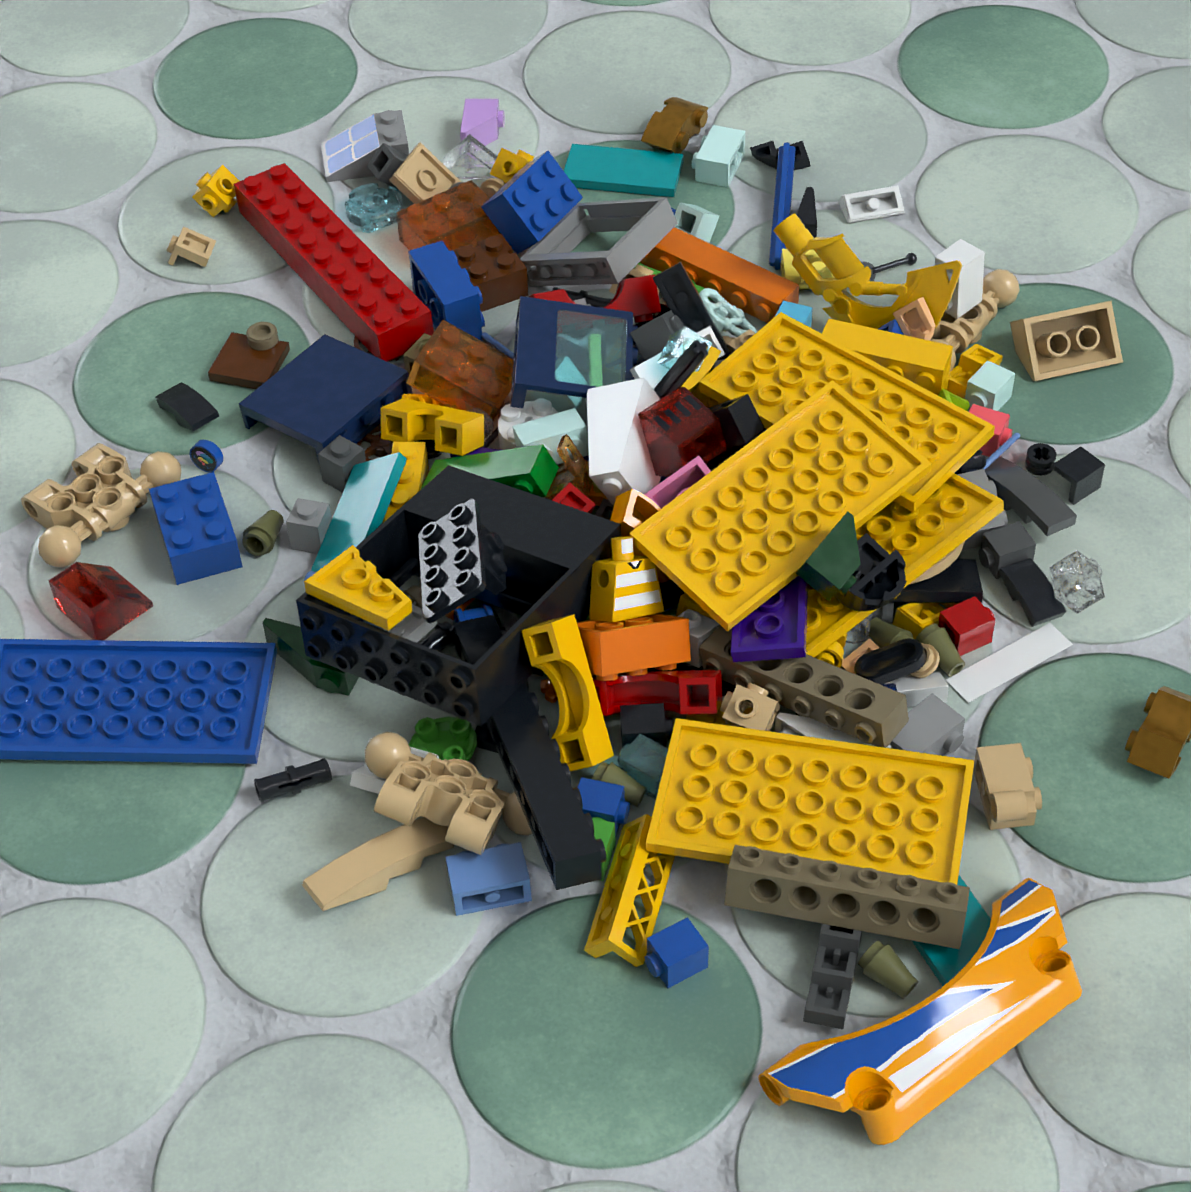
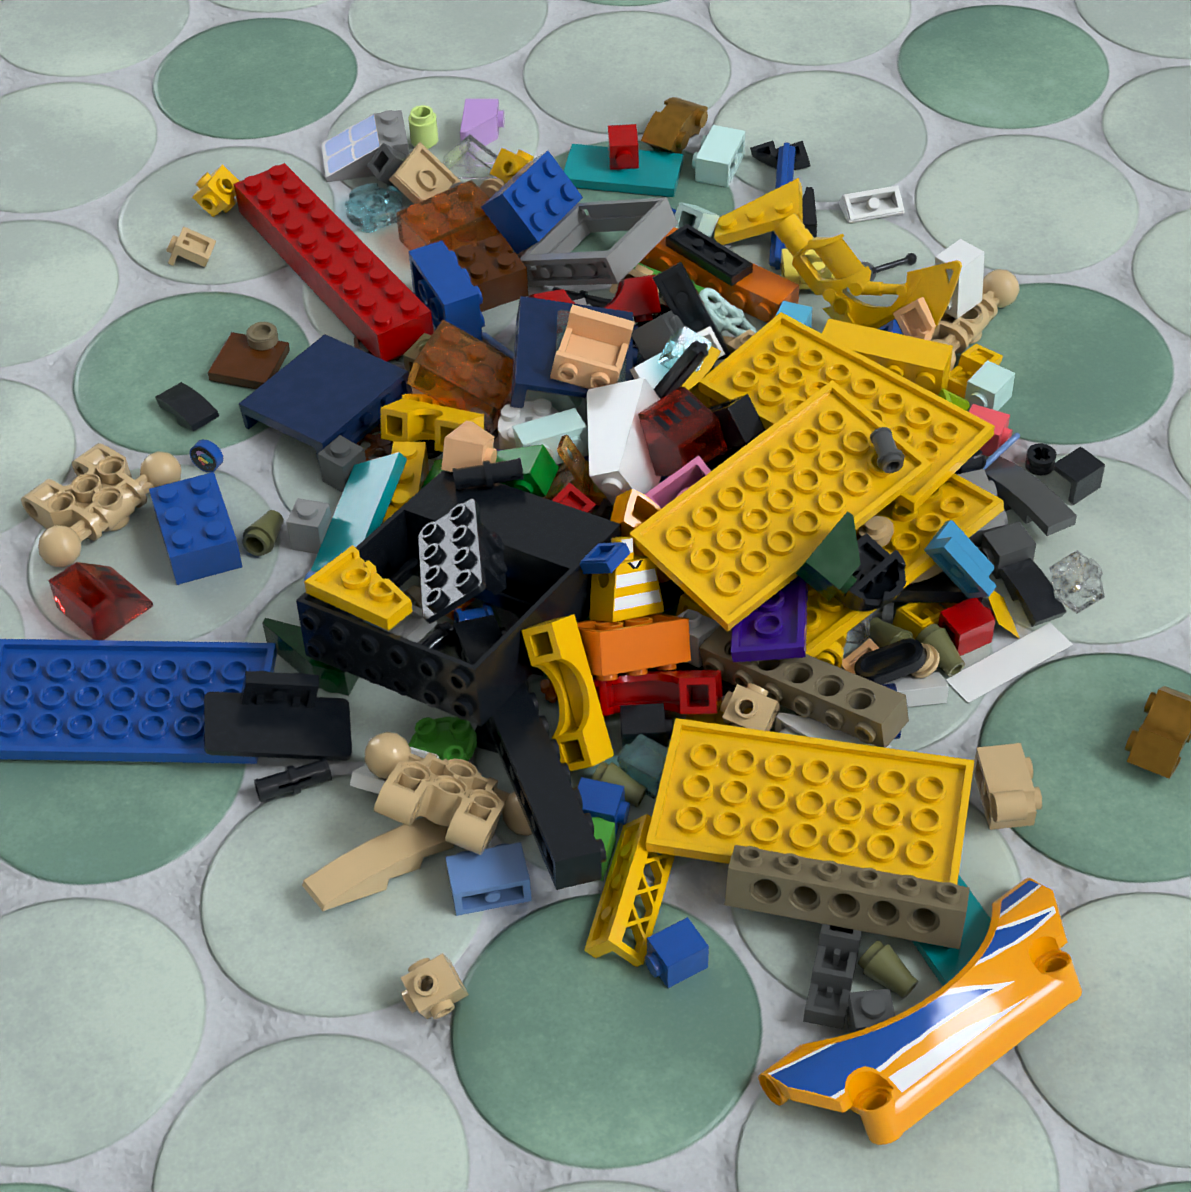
light grey brick [889,693,965,756] -> none
tan slope [1010,301,1123,381] -> none
none -> black bracket [204,671,352,761]
none -> tan brick [401,953,469,1019]
none -> yellowish green brick [408,105,439,149]
none -> light nougat slope [441,421,497,472]
none -> black pin [452,458,524,491]
none -> light nougat panel [550,304,635,389]
none -> blue tile [579,542,630,574]
none -> red brick [608,124,639,170]
none -> black tile [666,224,753,287]
none -> yellow wing [714,178,803,245]
none -> dark grey brick [846,989,895,1033]
none -> tan plate [858,516,894,547]
none -> dark grey pin [870,427,905,473]
none -> dark azure panel [924,520,997,598]
none -> yellow sticker [988,591,1020,639]

